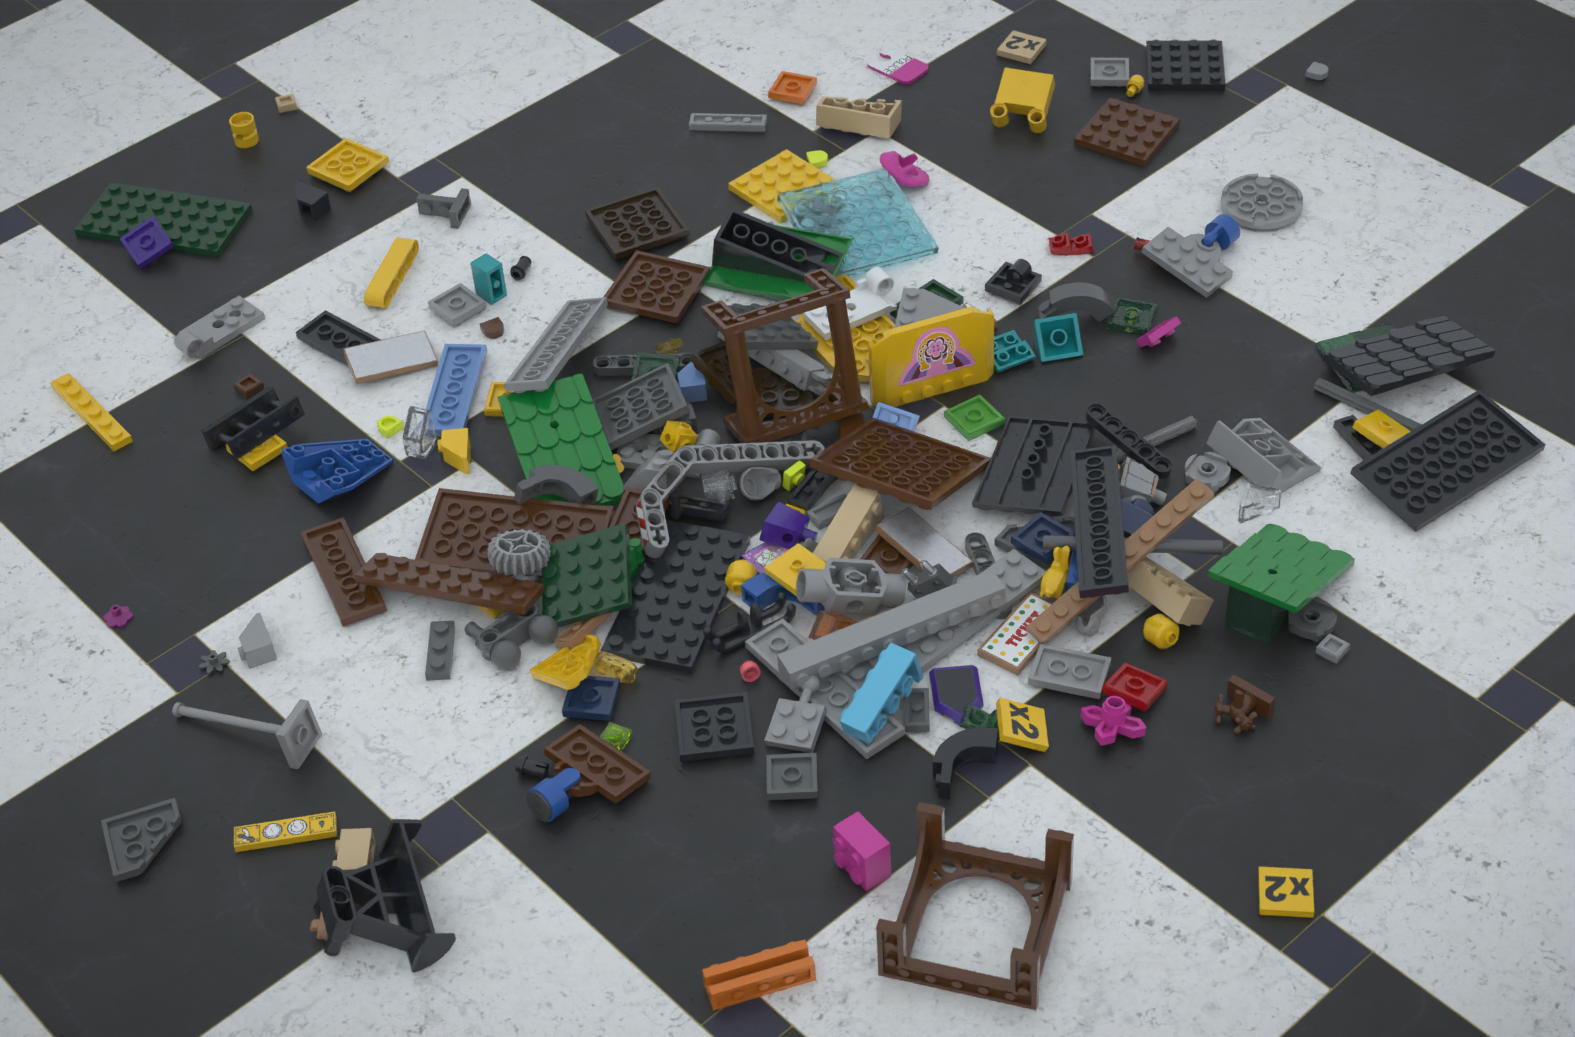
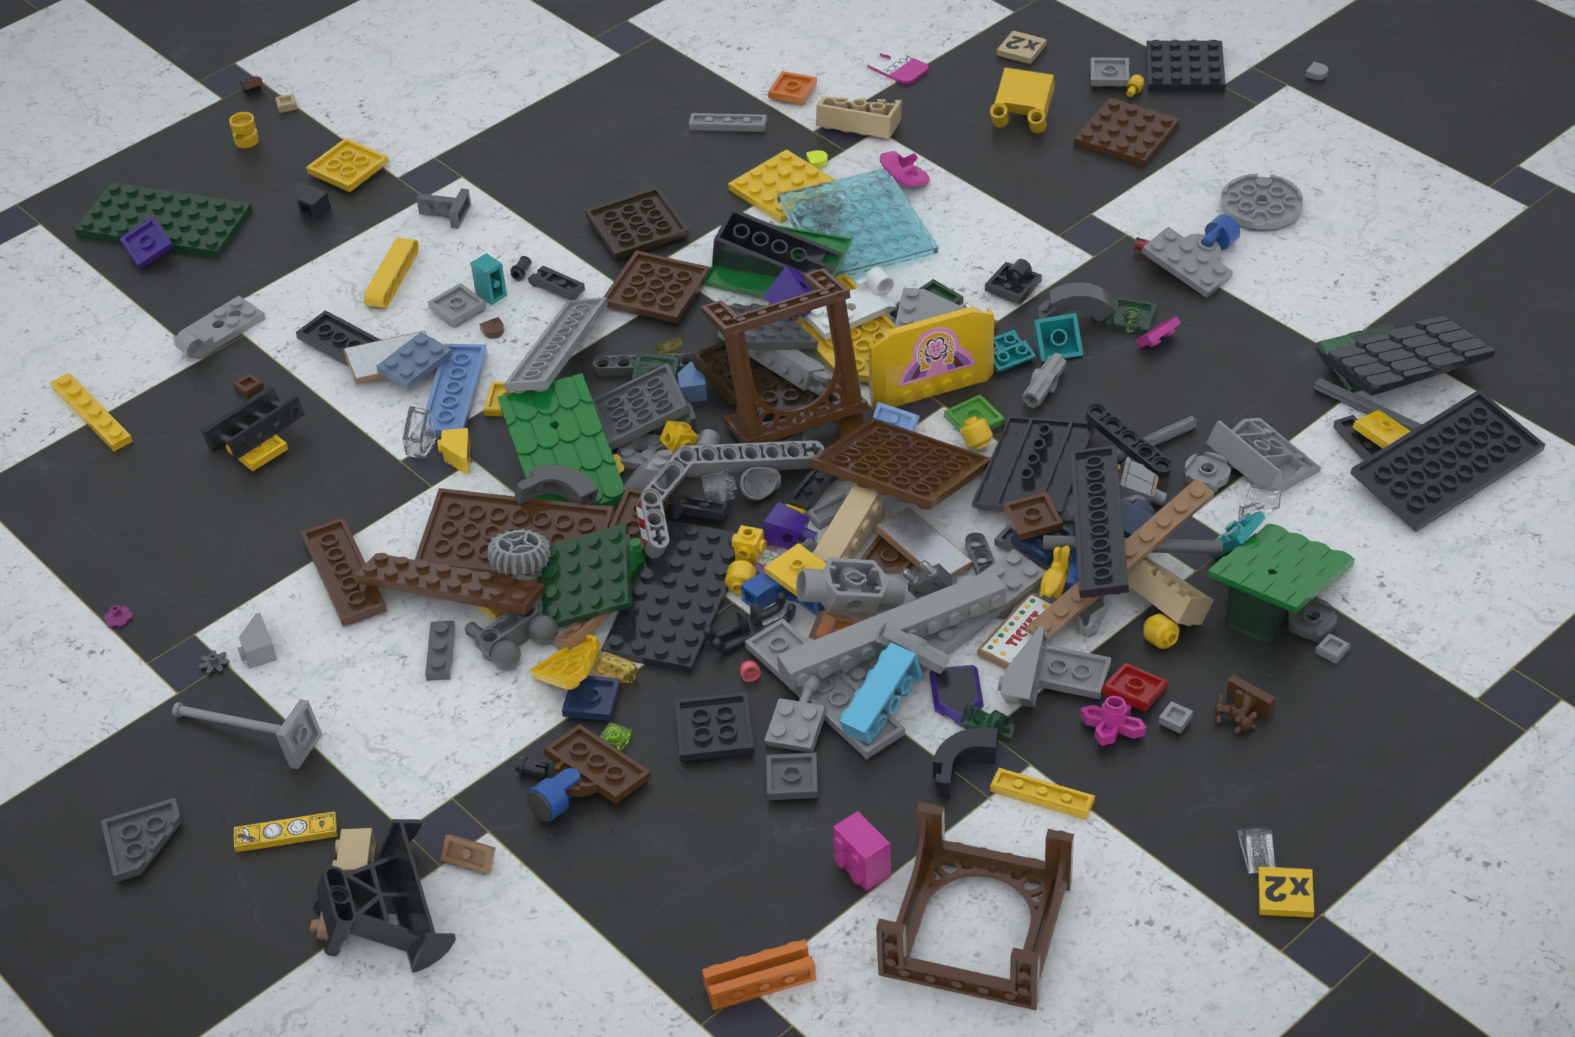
blue wedge [281,439,393,504] -> none
neon yellow tile [377,416,404,439] -> none
neon yellow plate [783,460,806,491] -> none
dark grey plate [904,688,930,732] -> none
yellow tile [996,697,1049,752] -> none
red slope [1048,233,1094,256] -> none
none -> reddish brown tile [240,76,263,90]
none -> sand blue plate [376,332,453,390]
none -> medium nougat plate [440,834,496,873]
none -> black plate [528,266,585,300]
none -> yellow brick [731,525,767,565]
none -> dark purple torso [763,266,812,317]
none -> light grey piece [876,623,949,674]
none -> yellow head [960,416,993,450]
none -> yellow tile [990,768,1095,820]
none -> light grey slope [998,626,1049,708]
none -> reddish brown plate [1003,492,1063,541]
none -> light grey piece [1022,353,1067,408]
none -> light grey plate [1159,701,1193,734]
none -> teal plate [1210,511,1266,559]
none -> clear slope [1238,826,1275,873]

